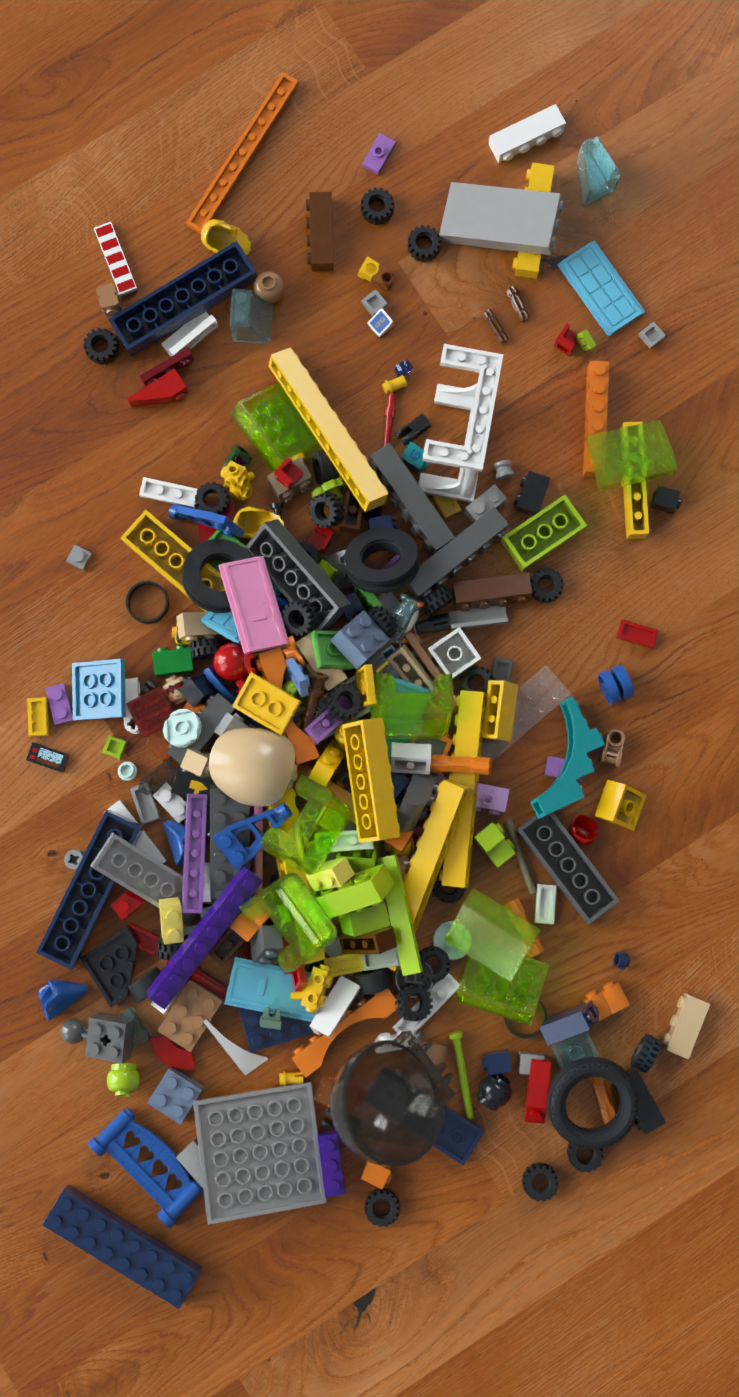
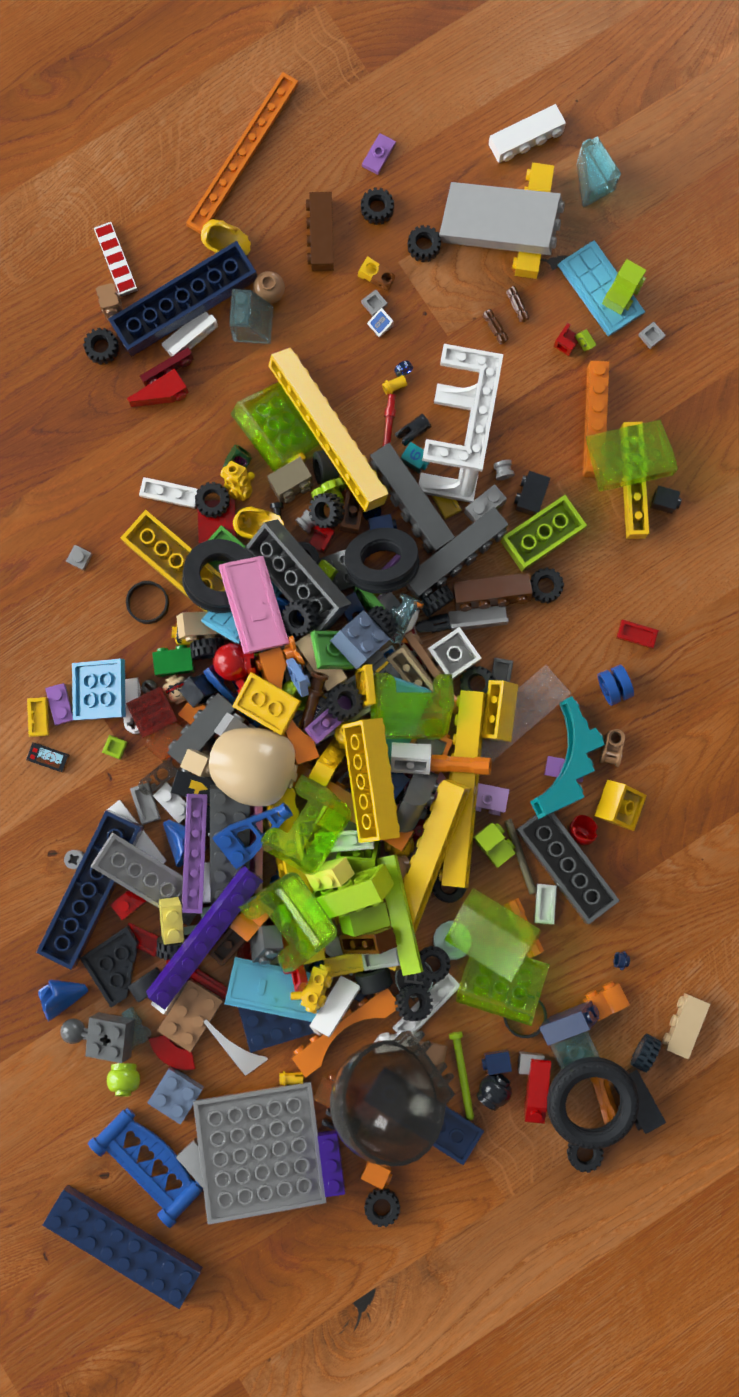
light aqua plate [118,762,137,781] -> none
light aqua tile [163,709,202,748] -> none
blue plate [169,504,245,538] -> none
sand green tile [259,1007,282,1030] -> none
red panel [273,457,303,490] -> none
black tyre [522,1162,558,1202] -> none
none -> light grey wheel [295,510,316,534]
none -> lime brick [602,259,646,315]

